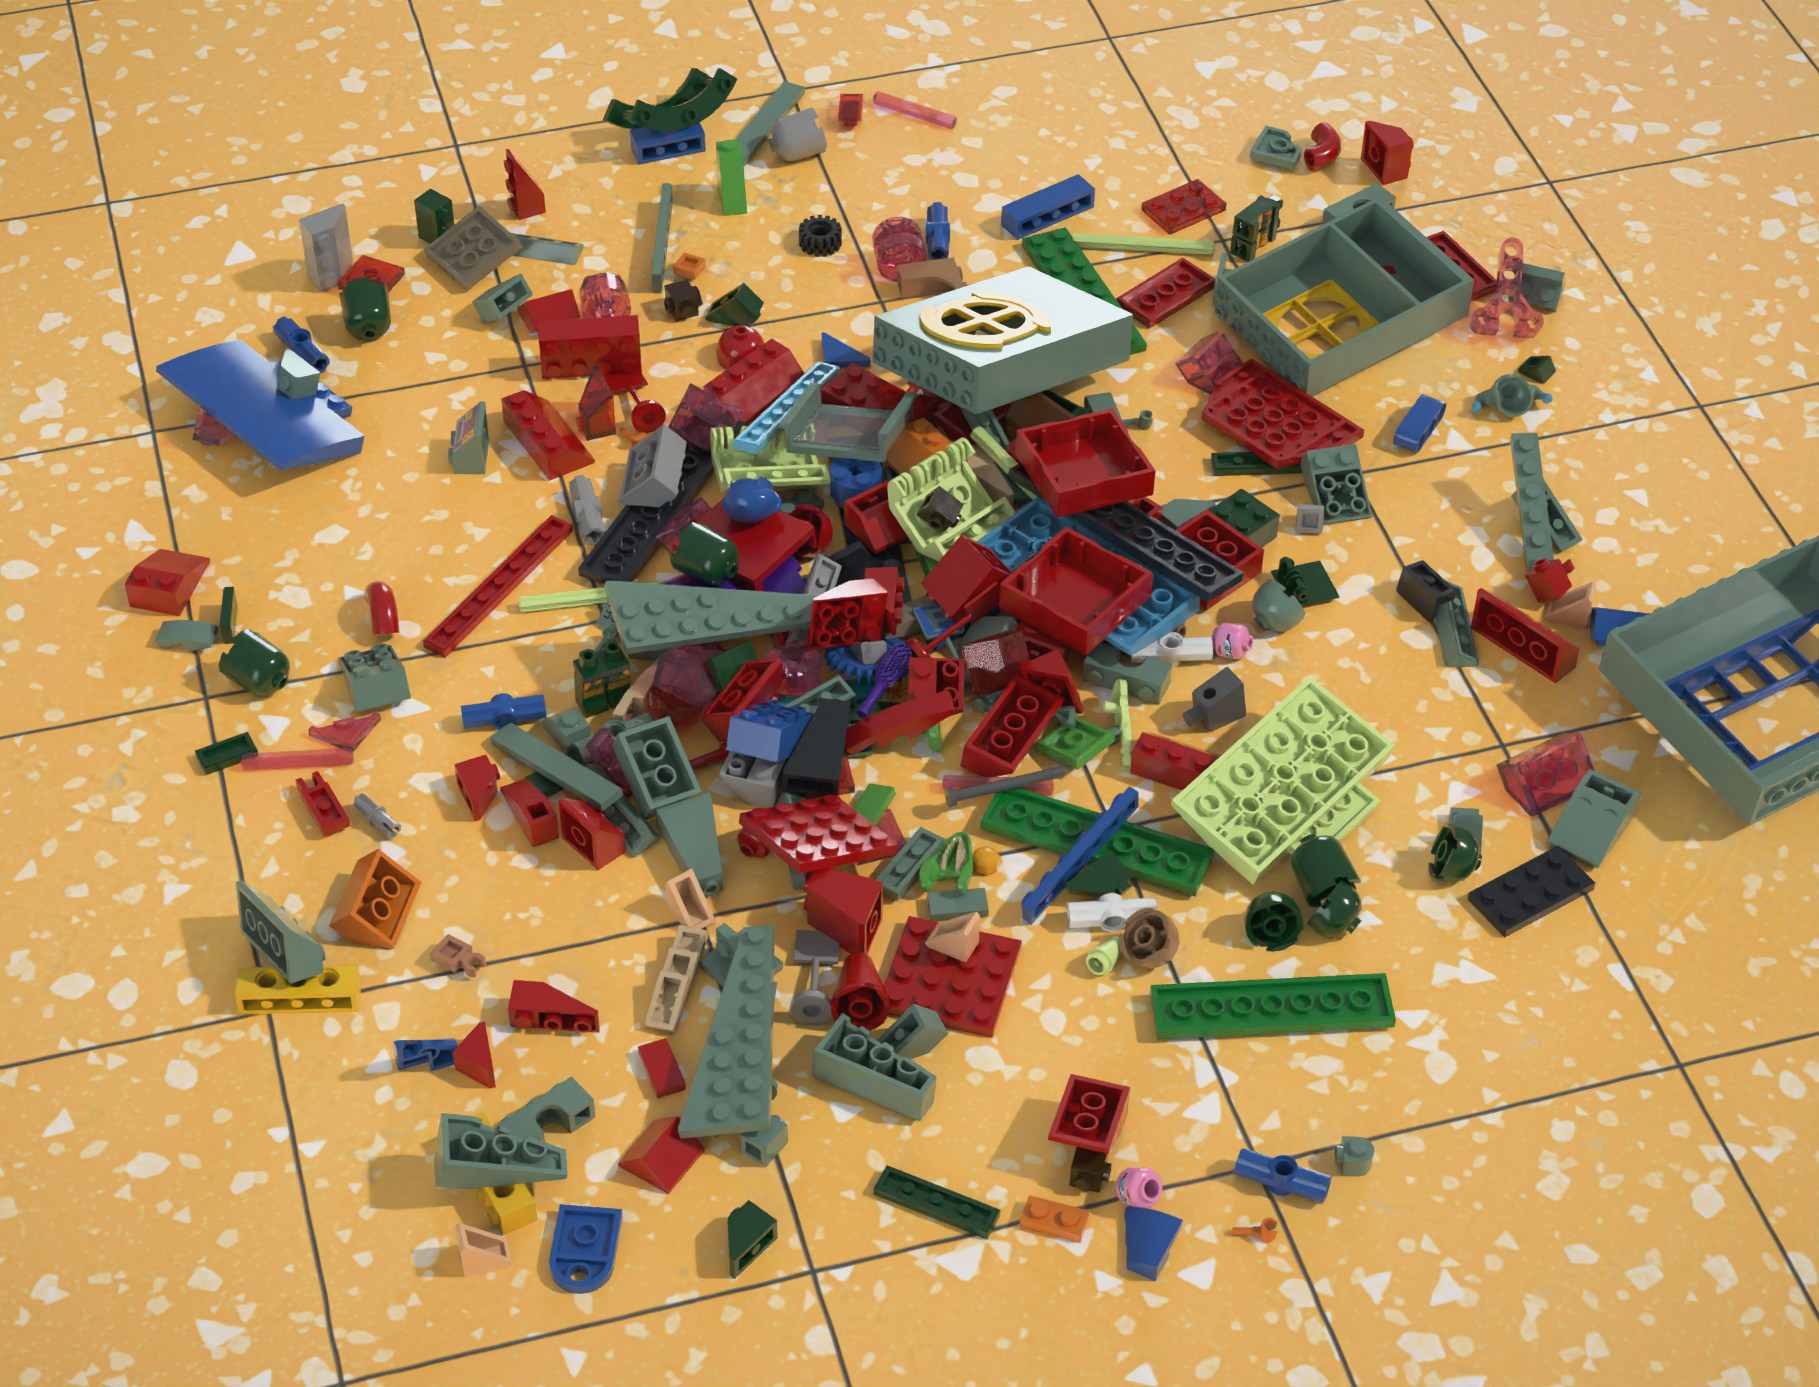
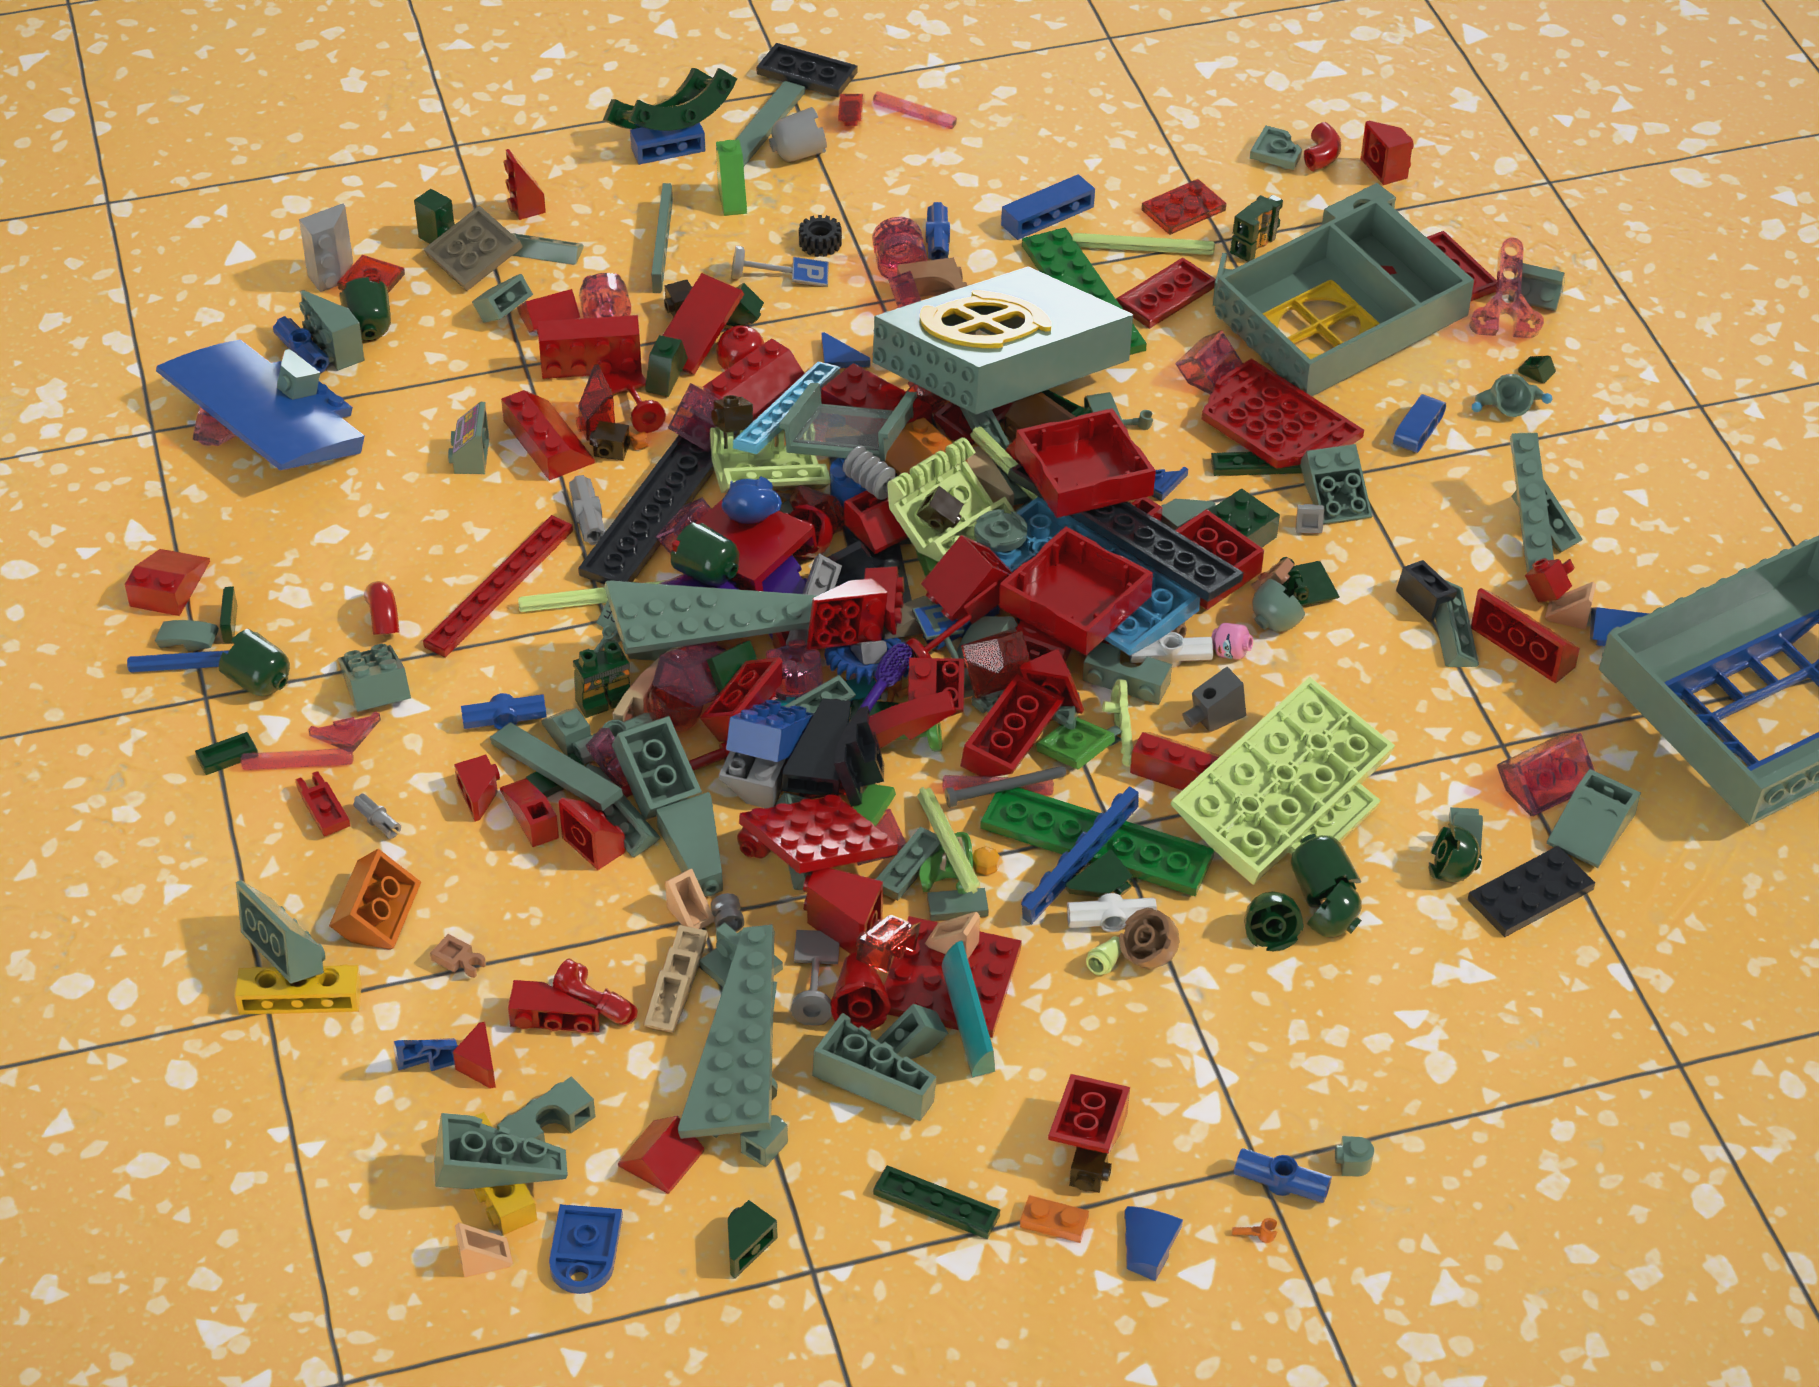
light grey slope [619,424,687,507] -> none
red tile [638,1038,686,1099] -> none
orange plate [673,252,706,280] -> none
bright pink head [1116,1166,1163,1209] -> none
green plate [1150,973,1396,1040] -> none
none -> blue axle [127,650,229,673]
none -> sand green slope [299,290,365,371]
none -> red piece [553,958,638,1025]
none -> dark brown brick [590,421,630,461]
none -> dark green slope [645,335,688,397]
none -> red tile [662,273,744,375]
none -> dark brown brick [711,395,753,432]
none -> flat silver wheel [711,893,744,932]
none -> light grey piece [731,245,829,287]
none -> black plate [756,43,858,98]
none -> clear red slope [789,485,845,534]
none -> black slope [834,706,884,807]
none -> light grey piece [843,446,895,500]
none -> clear red window [856,915,921,973]
none -> clear pink brick [888,271,921,308]
none -> yellowish green axle [917,787,980,894]
none -> teal slope [942,941,996,1078]
none -> sand green tile [974,509,1027,552]
none -> blue tile [1152,467,1188,501]
none -> nougat plate [1251,557,1294,591]

